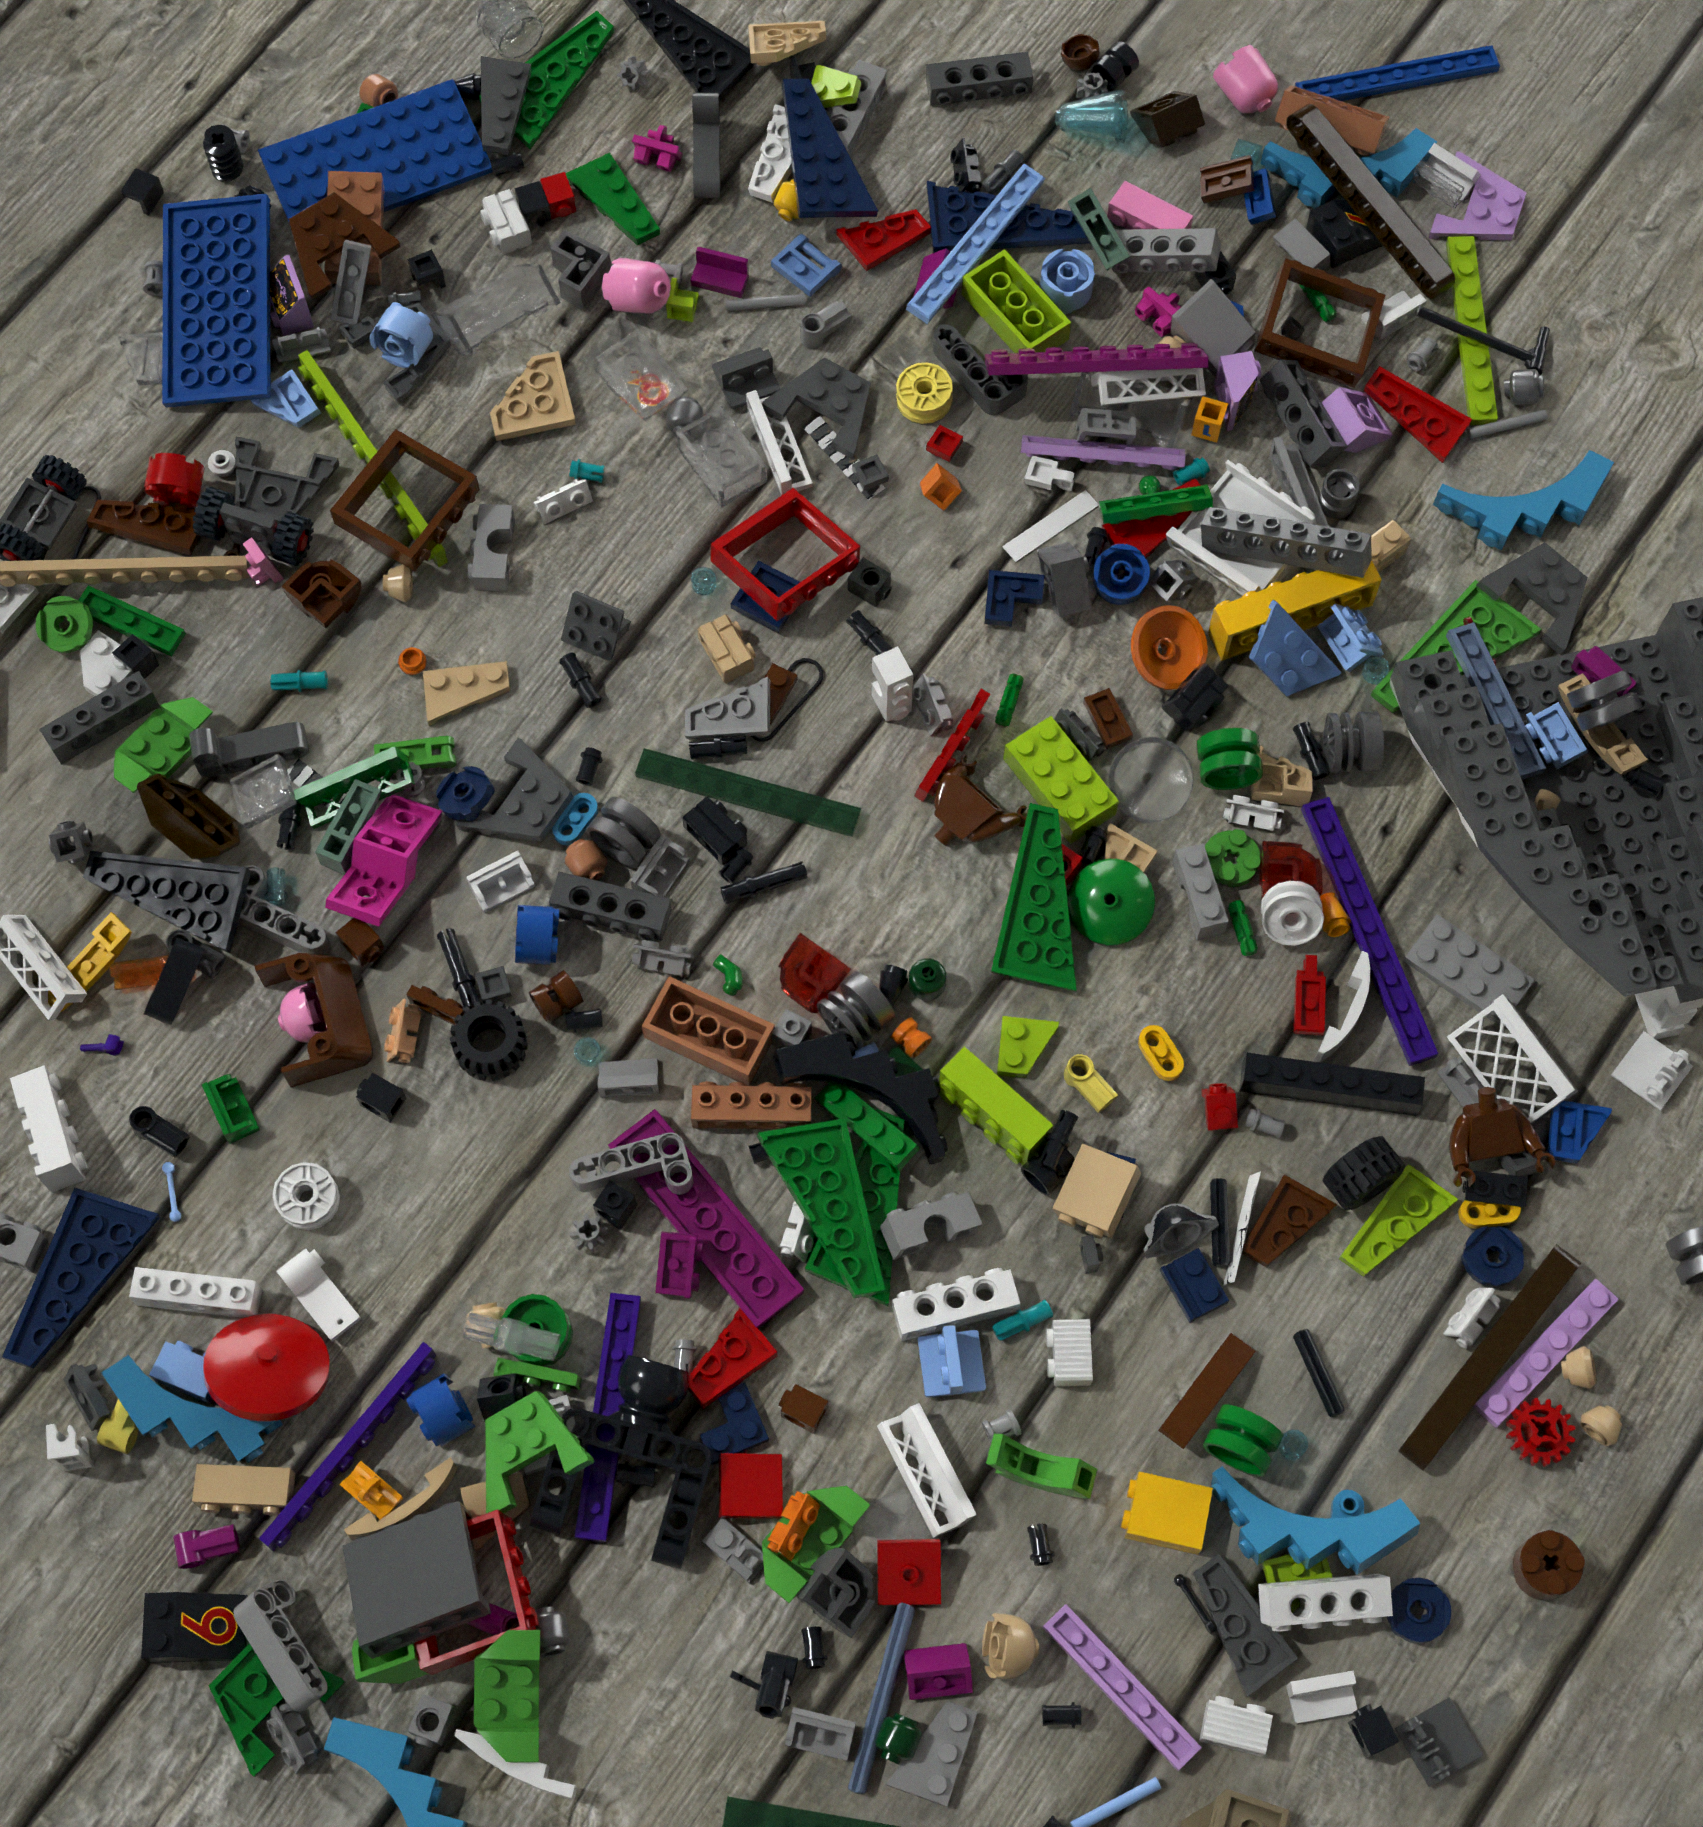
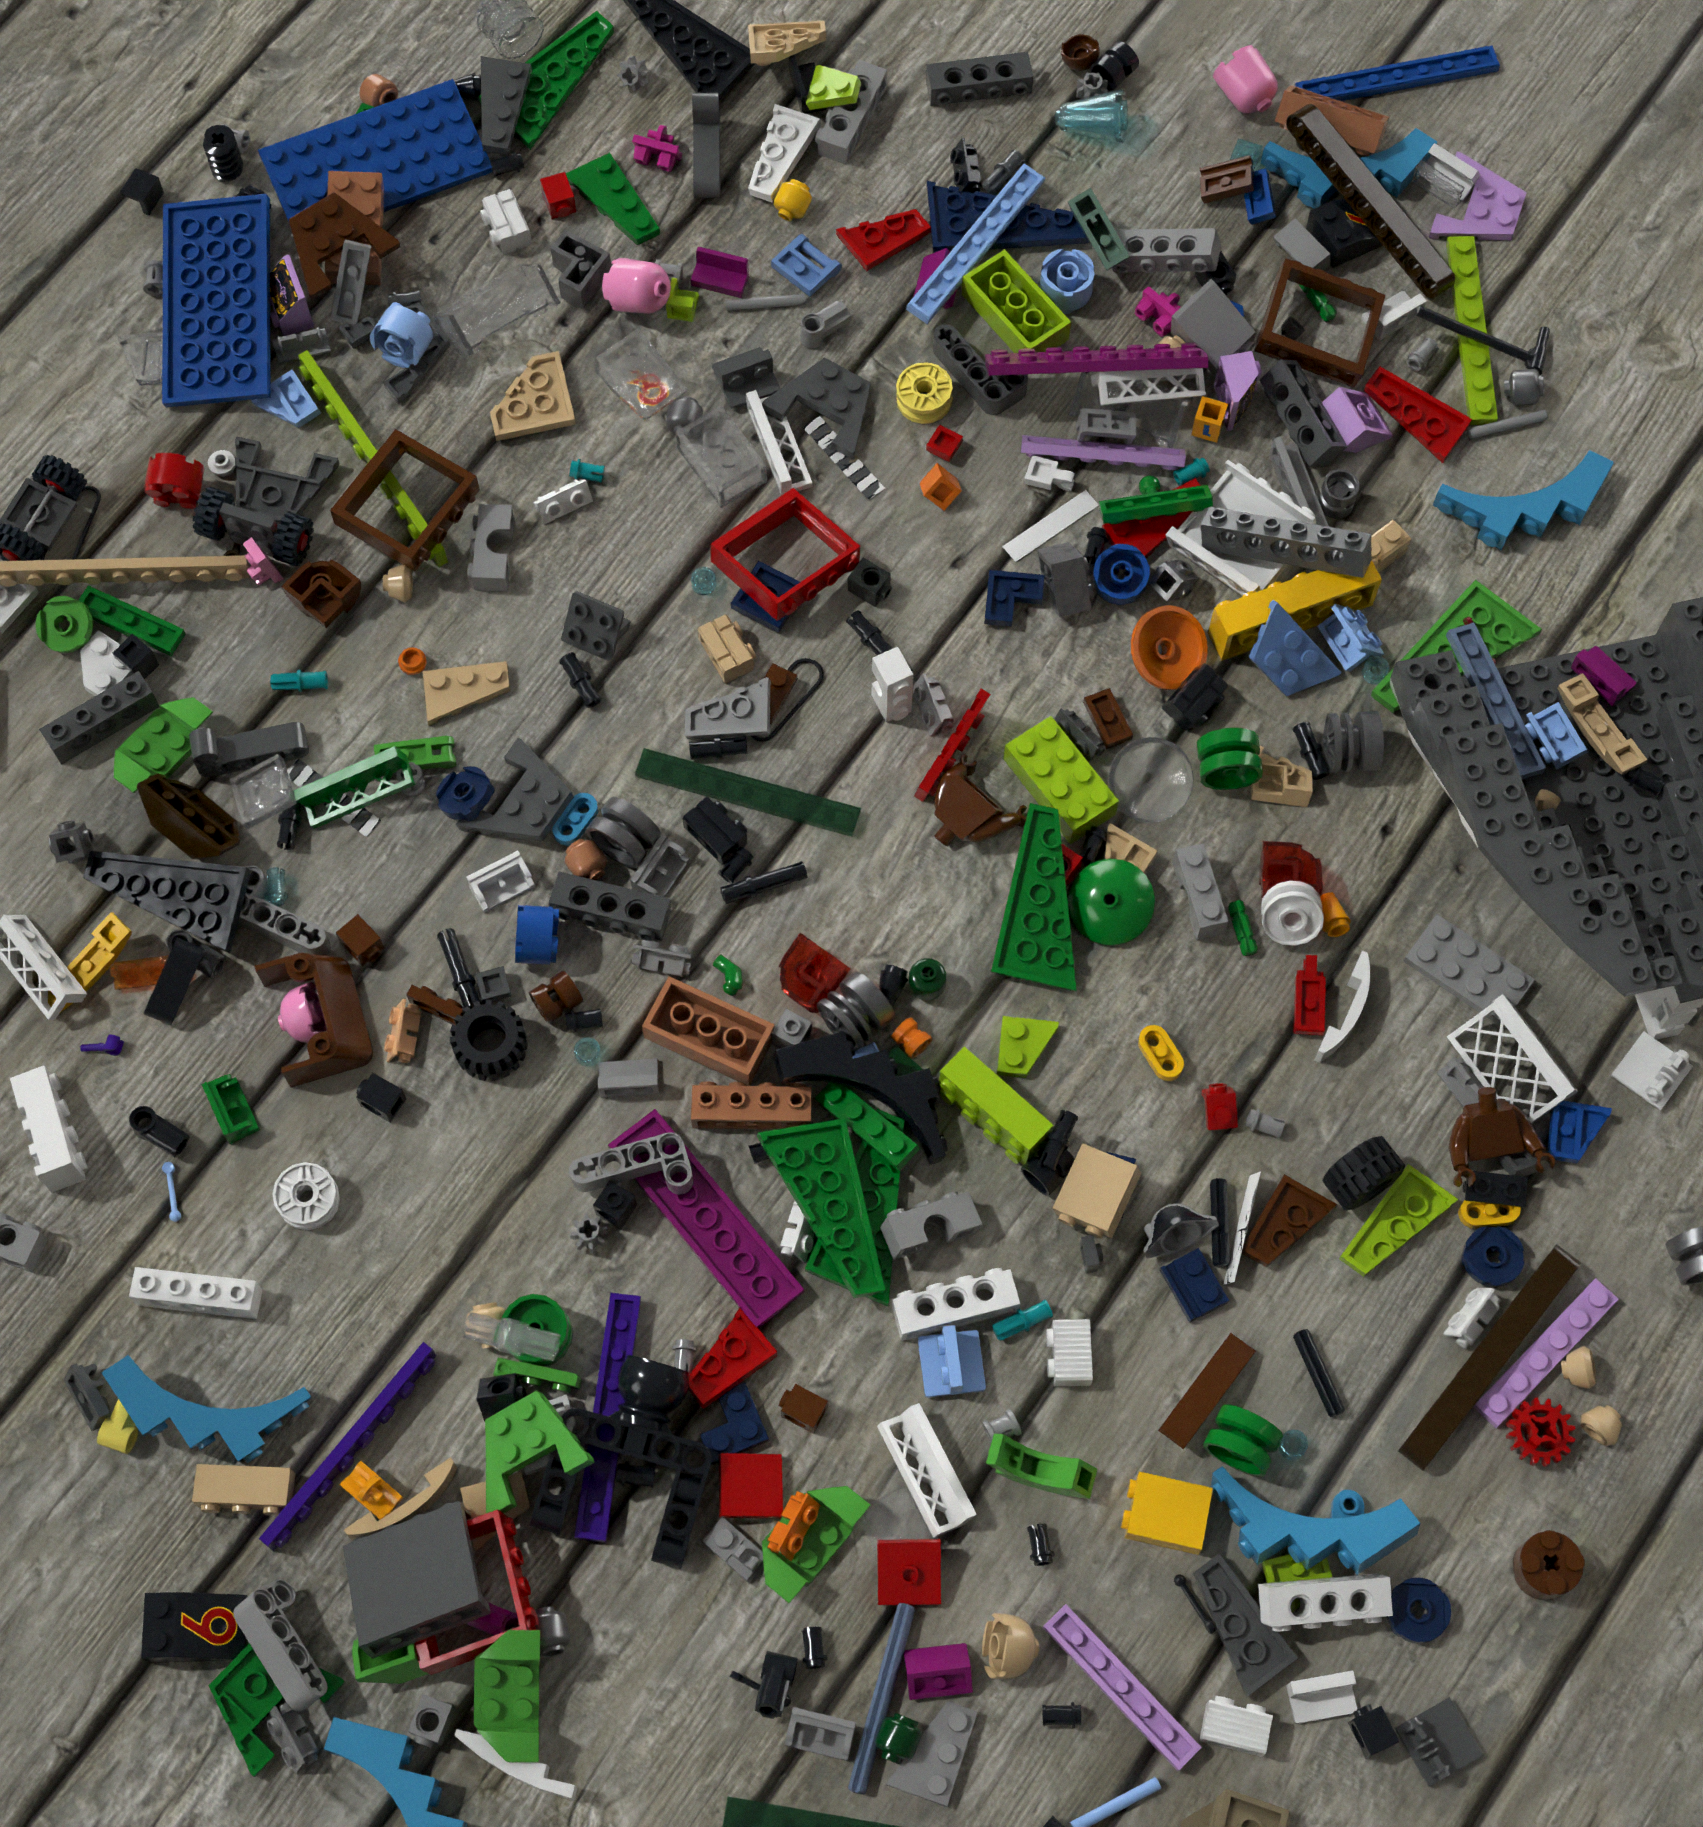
dark blue wing [2,1187,160,1369] -> none
white hinge [46,1424,94,1471] -> none
reddish brown wing [87,500,201,555] -> none
light blue brick [149,1341,213,1404] -> none
magenta piece [173,1524,240,1569] -> none
red dish [203,1314,330,1421] -> none
white door [276,1248,361,1342] -> none
sand green slope [315,779,382,875] -> none
dark pink bracket [325,795,442,926] -> none
blue brick [406,1373,475,1447] -> none
black panel [407,249,446,288] -> none
black panel [514,181,551,222] -> none
black pin [576,747,603,786] -> none
magenta bracket [655,1231,703,1299] -> none
dark blue wing [782,79,878,218] -> none
dark grey brick [797,1548,875,1638] -> none
dark grey plate [852,454,889,491] -> none
green axle [995,673,1024,727] -> none
light yellow piece [1063,1054,1118,1113] -> none
bright pink brick [1107,181,1193,230] -> none
dark brown slope [1130,91,1205,147] -> none
bright green plate [1205,829,1261,888] -> none
white hinge [1223,795,1284,831] -> none
black brick [1239,1052,1425,1116] -> none
dark purple plate [1301,797,1438,1066] -> none
dark grey wing [1476,542,1588,654] -> none
flat silver wheel [1567,669,1642,731] -> none

